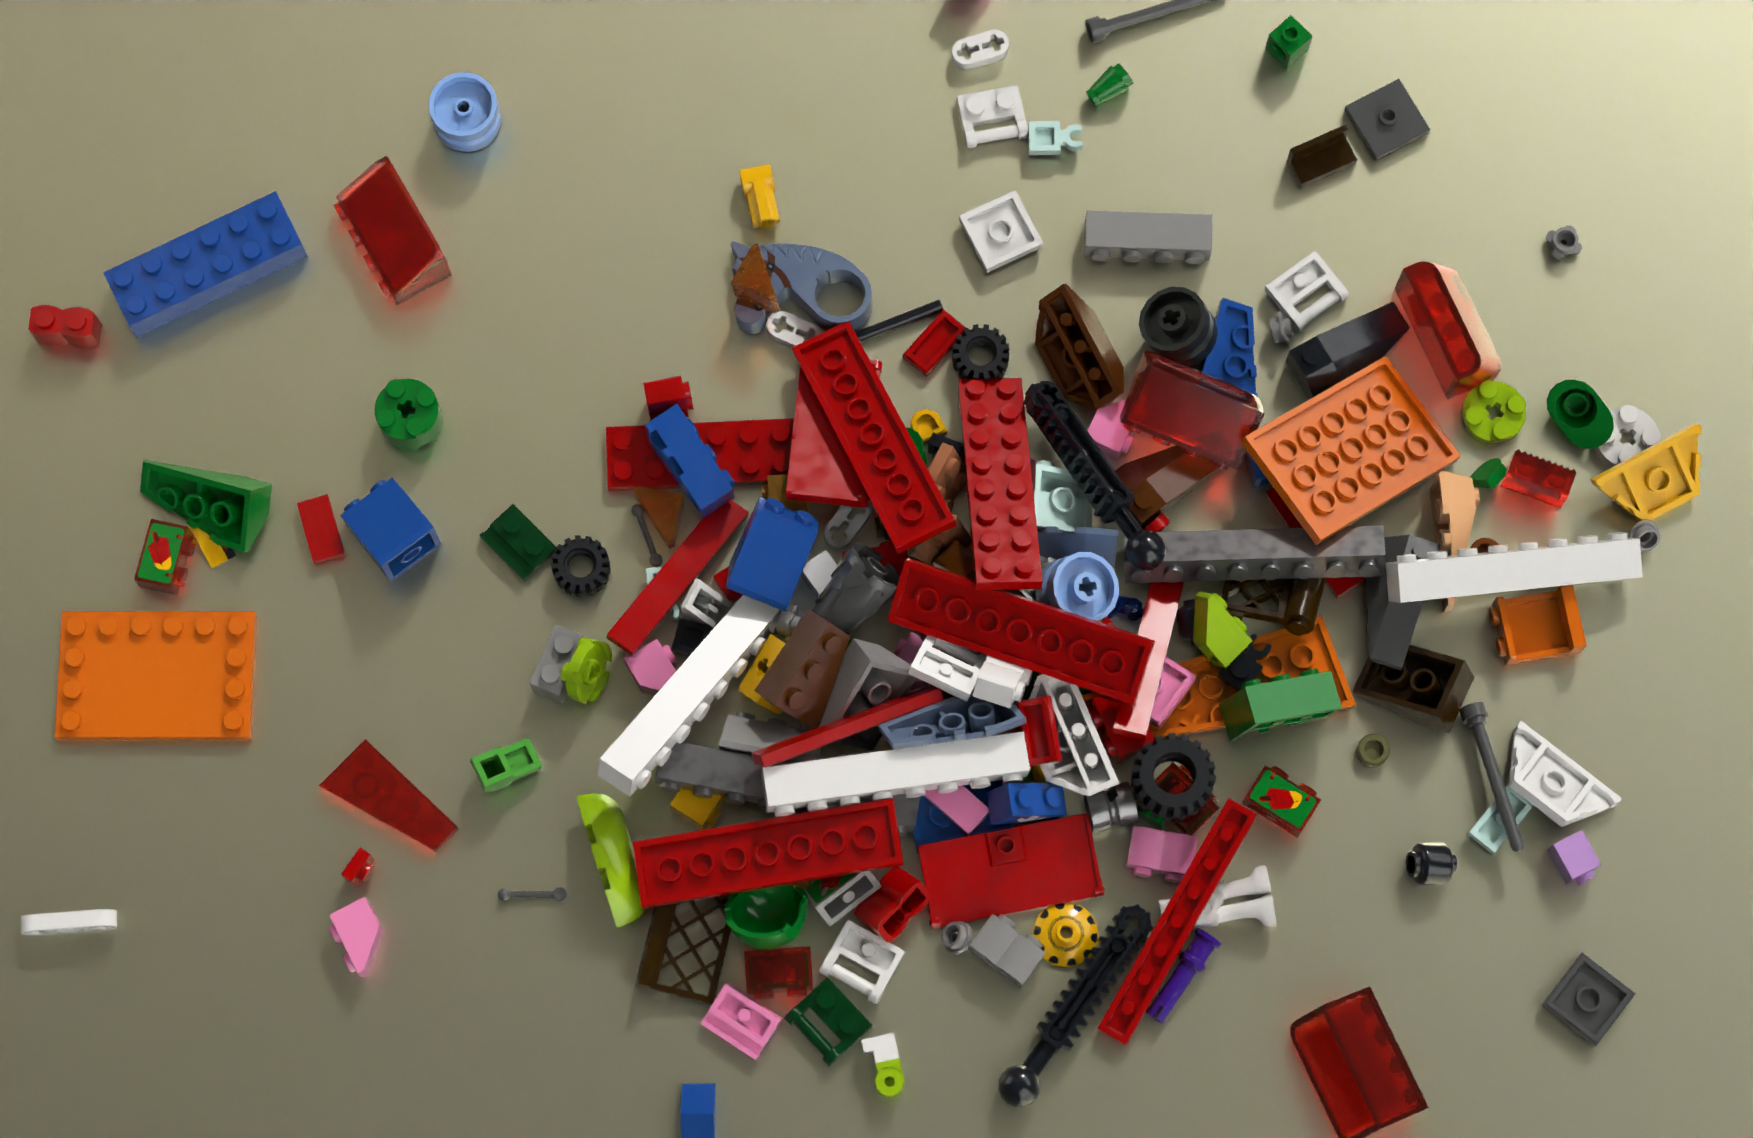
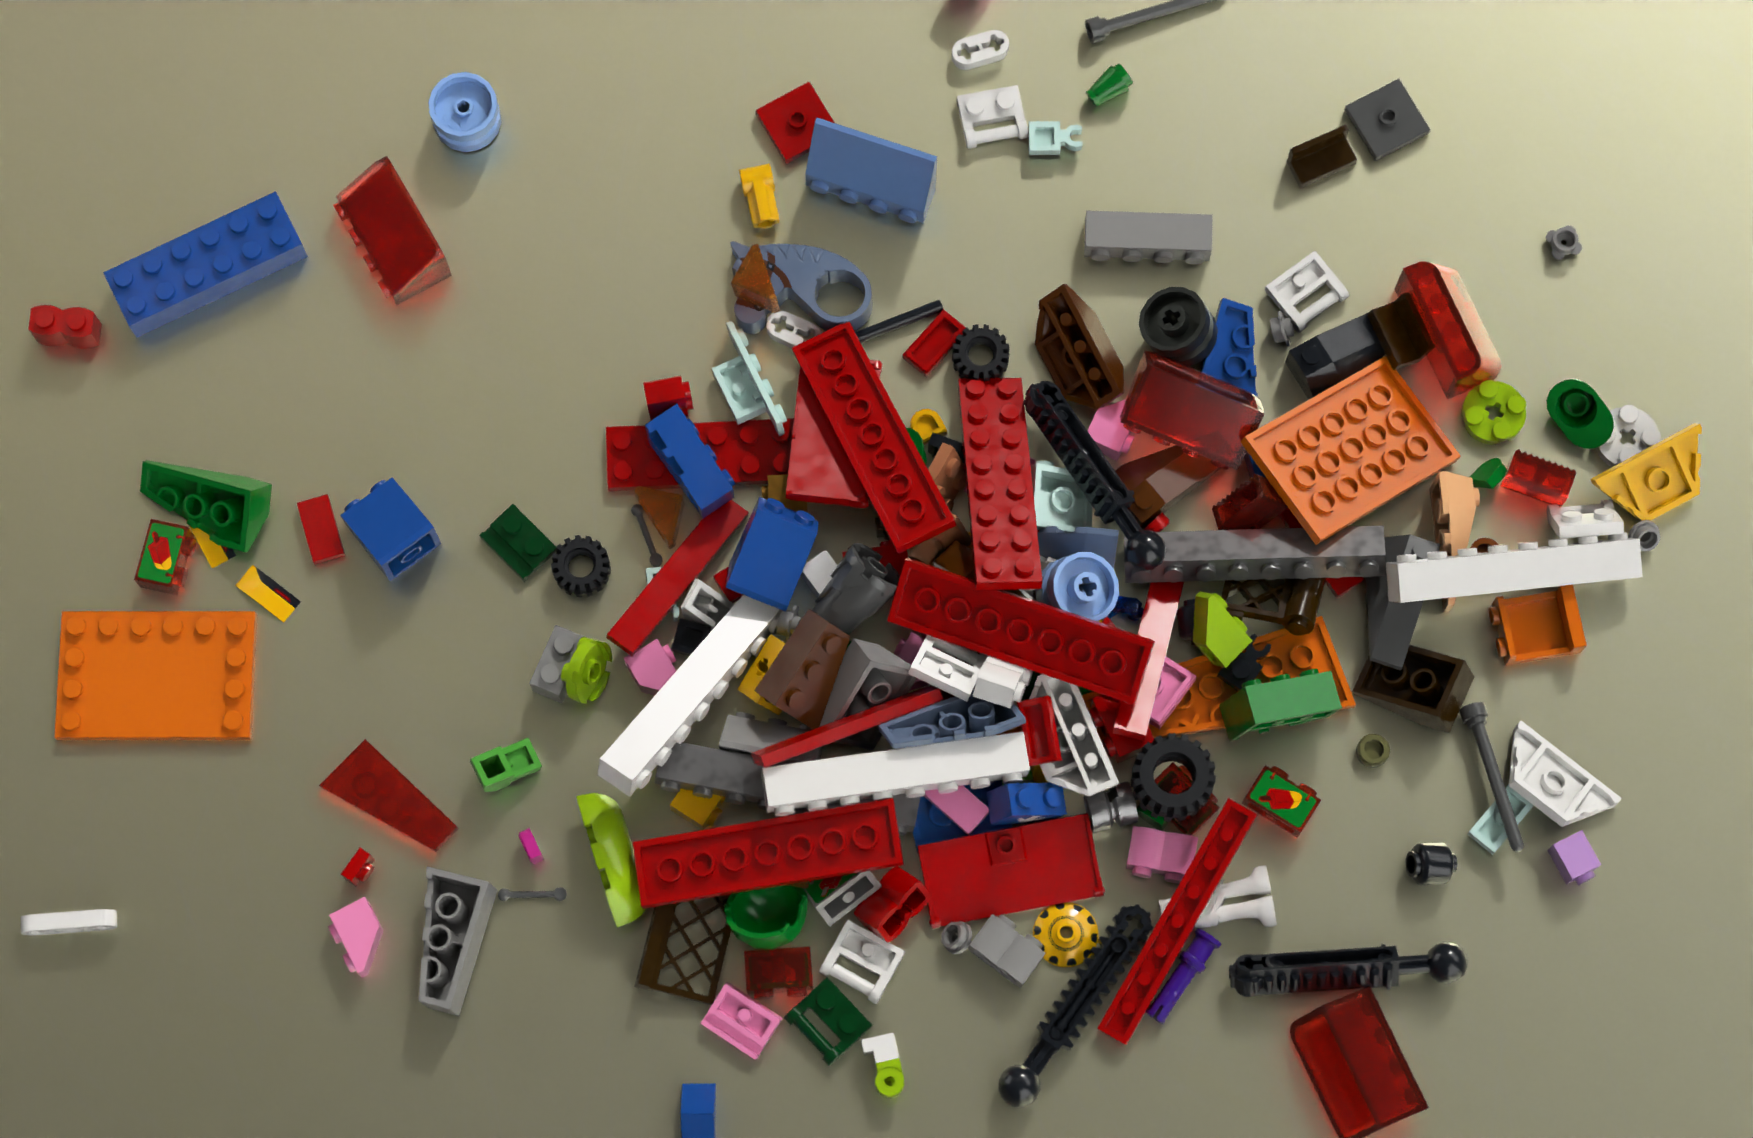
green brick [374,379,443,451] -> none
white beam [824,501,871,551] -> none
white plate [959,190,1043,273] -> none
green brick [1265,15,1313,70] -> none
dark grey plate [1541,952,1636,1047] -> none
none -> yellow sticker [235,565,301,623]
none -> light grey wedge [419,866,497,1016]
none -> dark pink tile [518,828,544,864]
none -> light aqua bracket [711,320,787,436]
none -> red plate [755,82,835,165]
none -> medium blue slope [805,118,937,223]
none -> clear red brick [1212,473,1288,530]
none -> black gear [1229,941,1468,997]
none -> dark brown panel [1367,292,1435,370]
none -> white plate [1547,500,1624,539]

